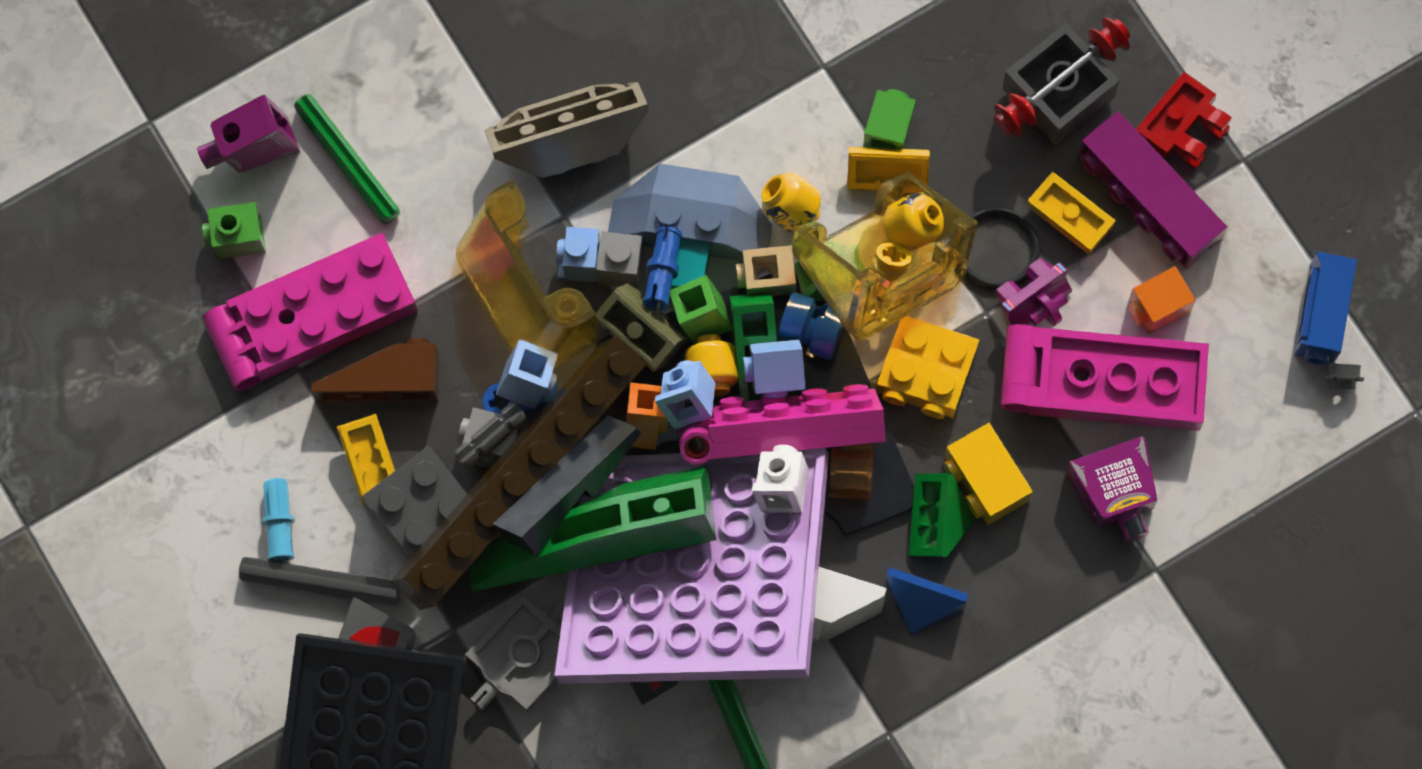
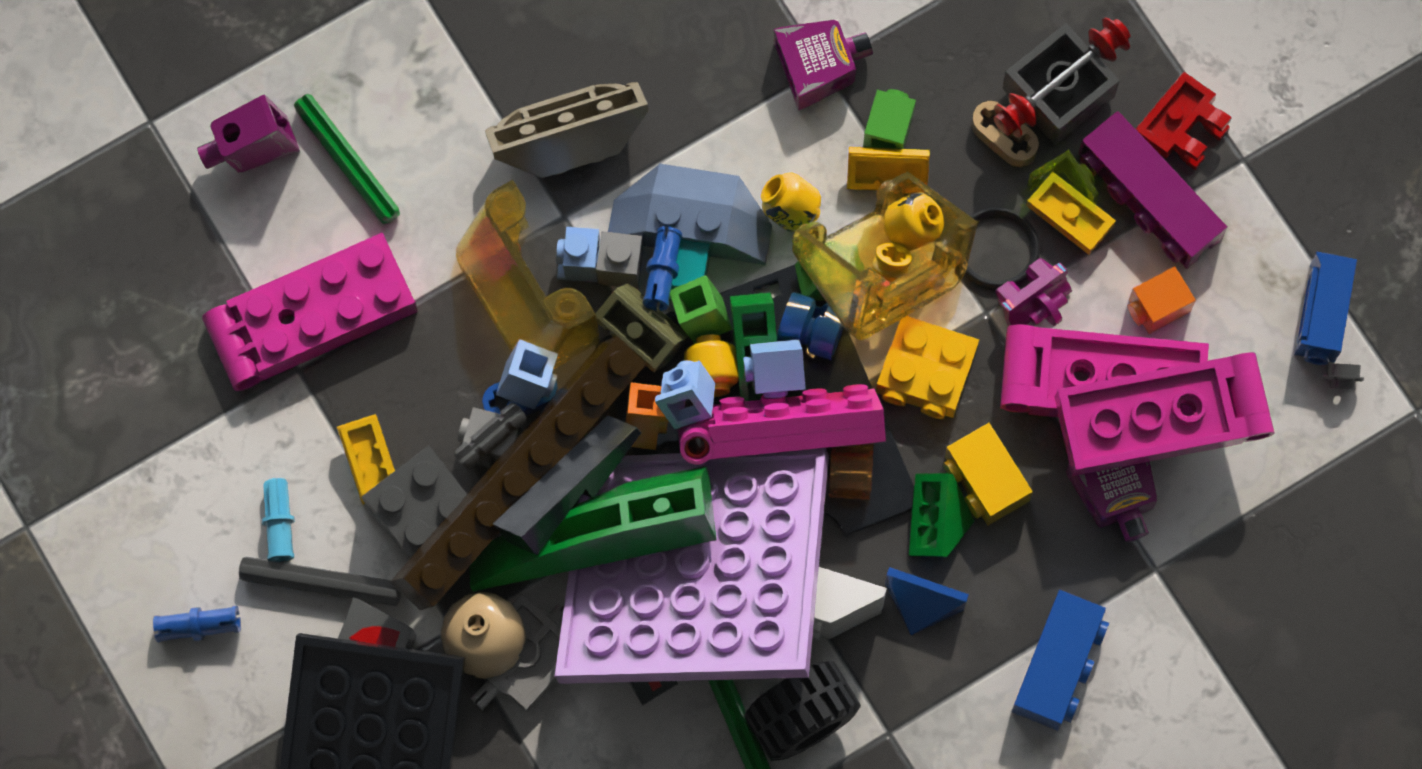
bright green brick [202,202,266,260] -> none
reddish brown slope [311,338,439,403] -> none
tan brick [736,245,796,297] -> none
white brick [752,445,809,513] -> none
none -> blue pin [153,606,241,643]
none -> tan cylinder [441,592,527,679]
none -> black tyre [744,661,861,761]
none -> magenta torso [774,19,873,111]
none -> tan beam [971,101,1039,167]
none -> blue brick [1011,590,1109,731]
none -> clear neon green bracket [1027,150,1099,205]
none -> dark pink hinge [1054,352,1275,476]

